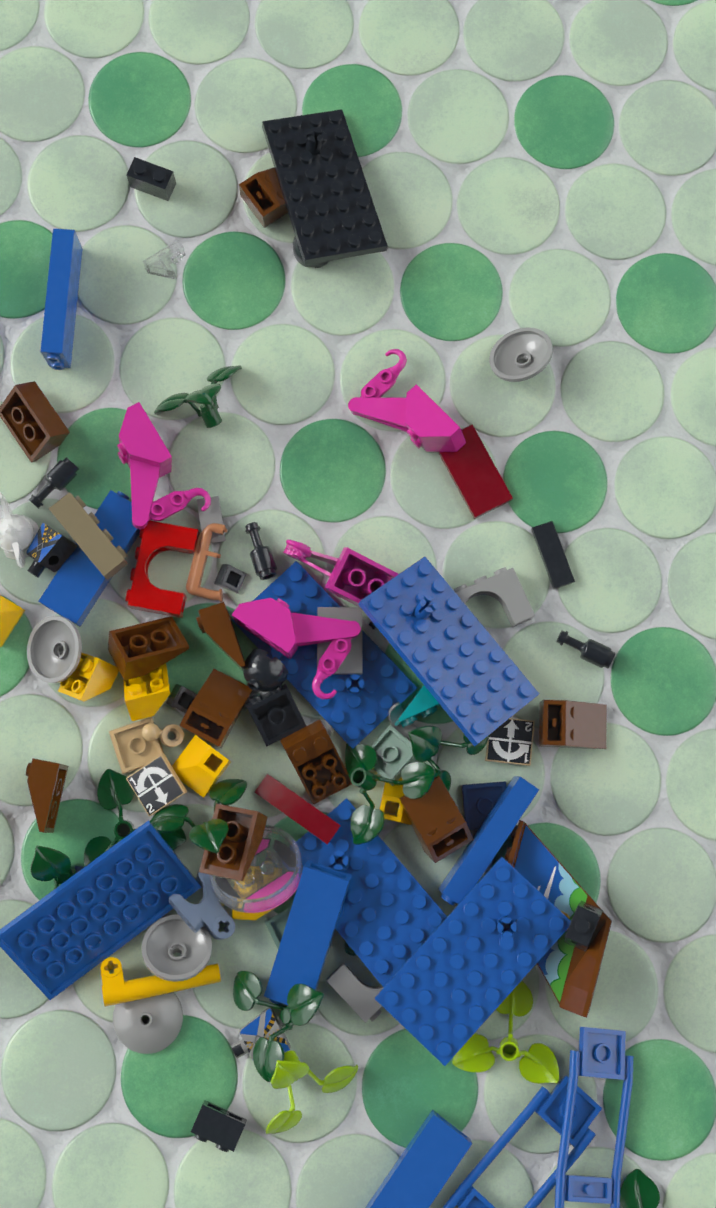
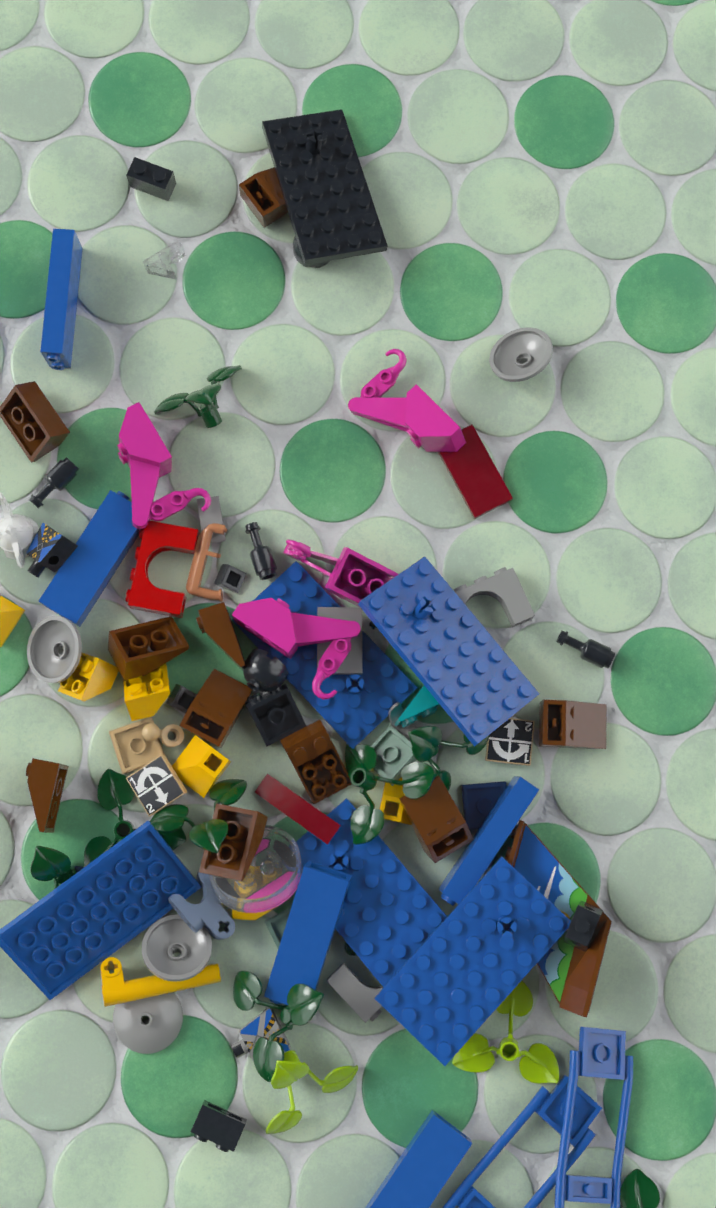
dark tan brick [48,492,128,581] -> none
black tile [531,521,575,590] -> none

